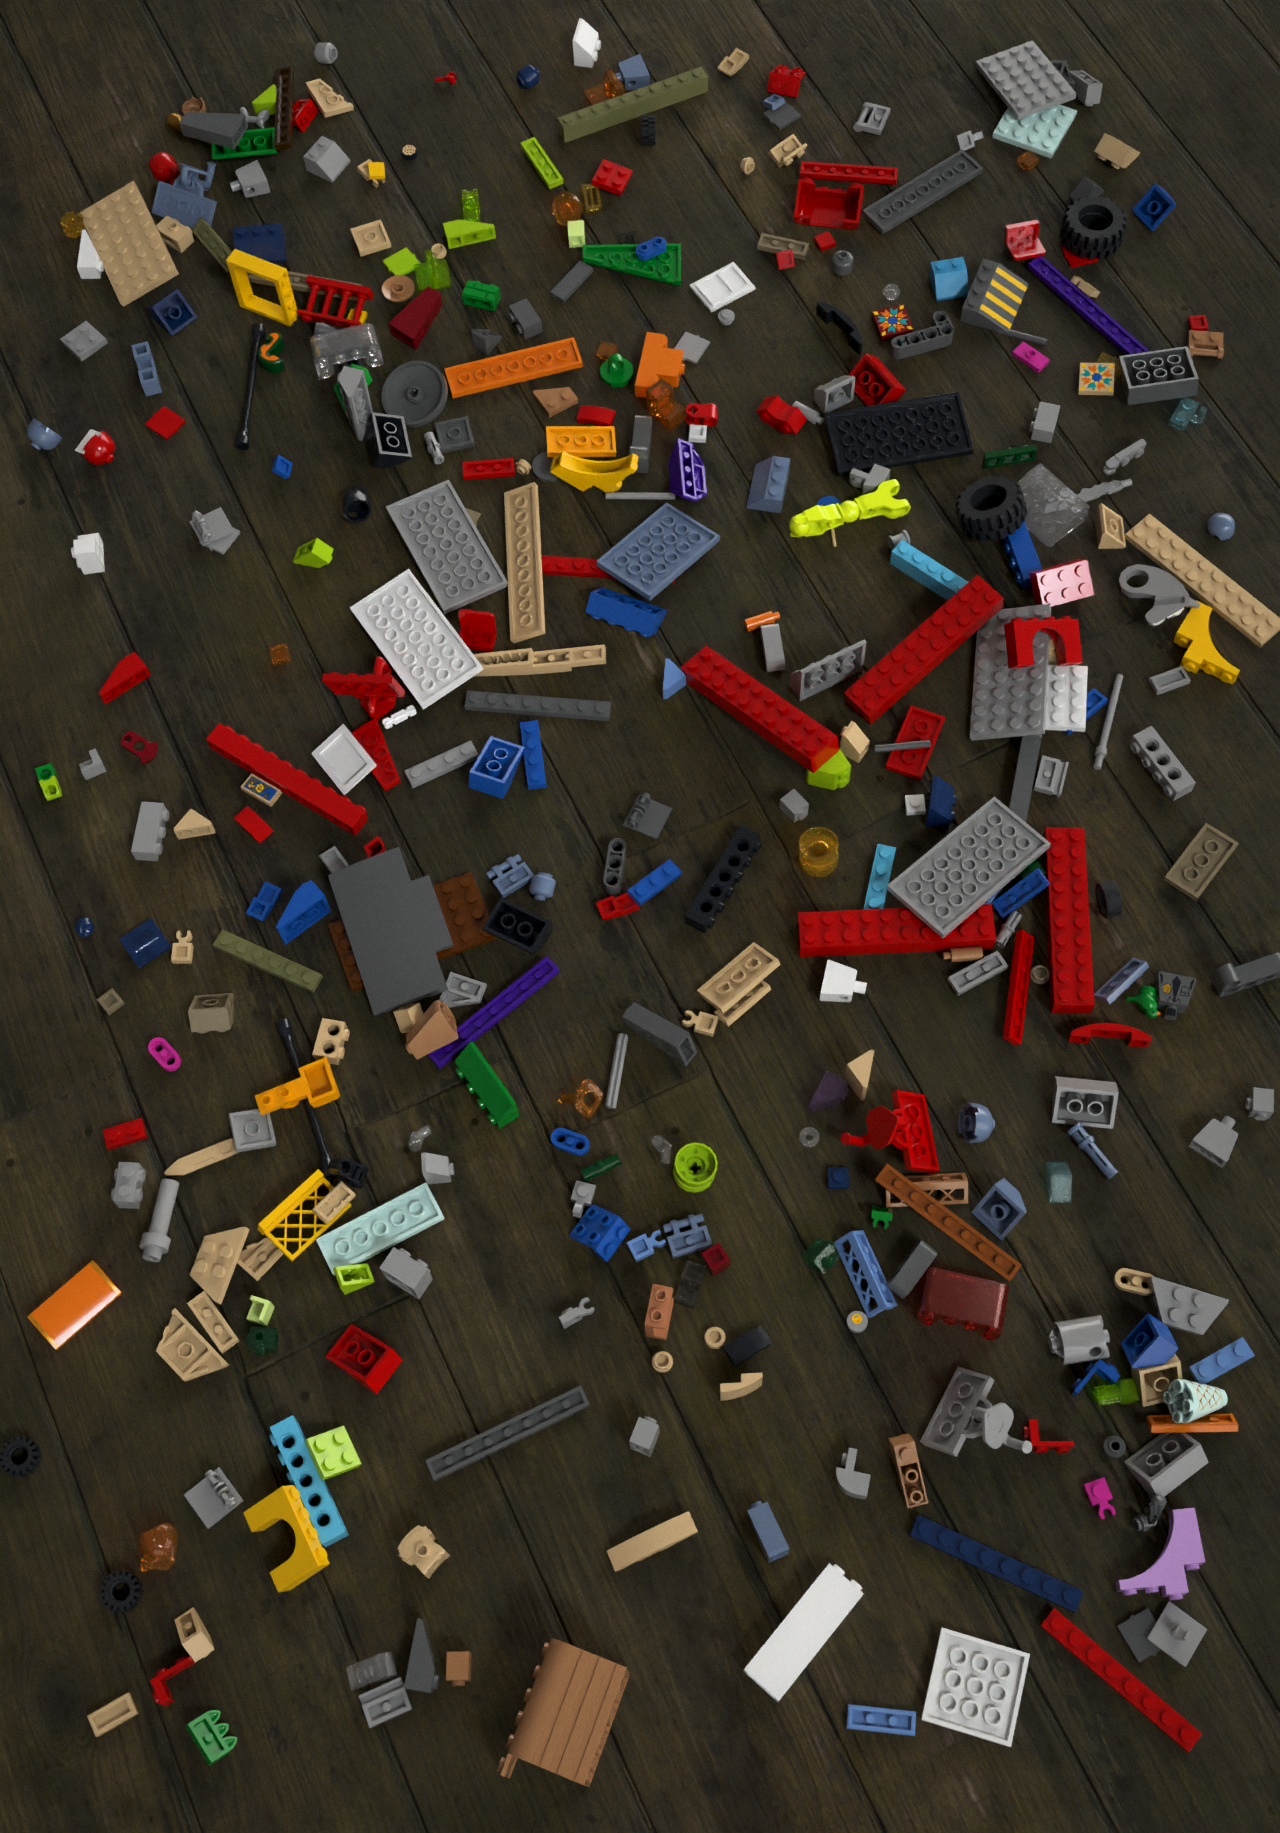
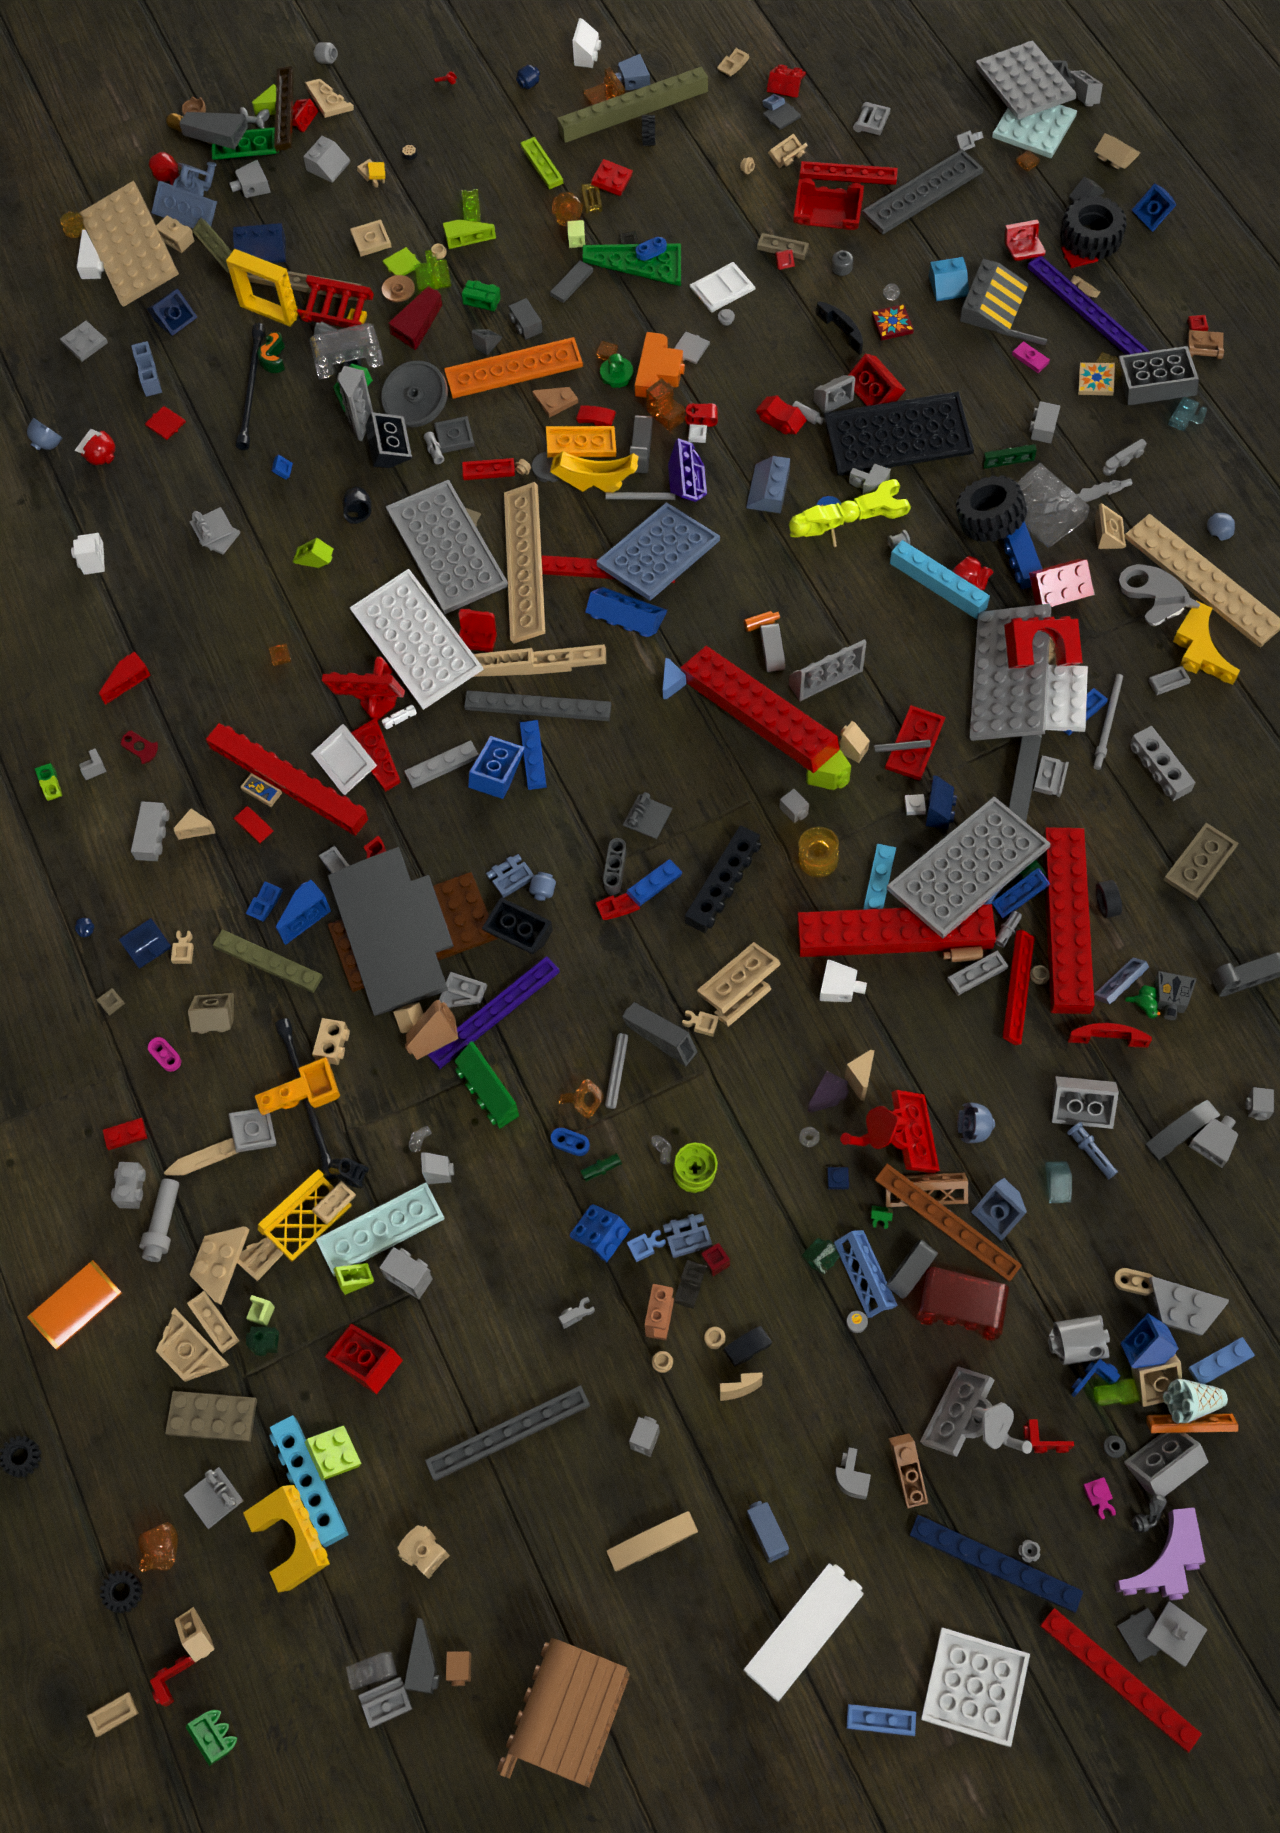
light grey plate [571,1180,596,1218] -> none
red tile [814,231,836,252] -> none
red brick [844,574,1003,725] -> none
dark grey beam [890,311,954,360] -> none
none -> dark tan plate [165,1391,257,1442]
none -> red piece [952,556,994,591]
none -> light grey plate [1019,1540,1040,1563]
none -> dark grey slope [1145,1100,1221,1161]

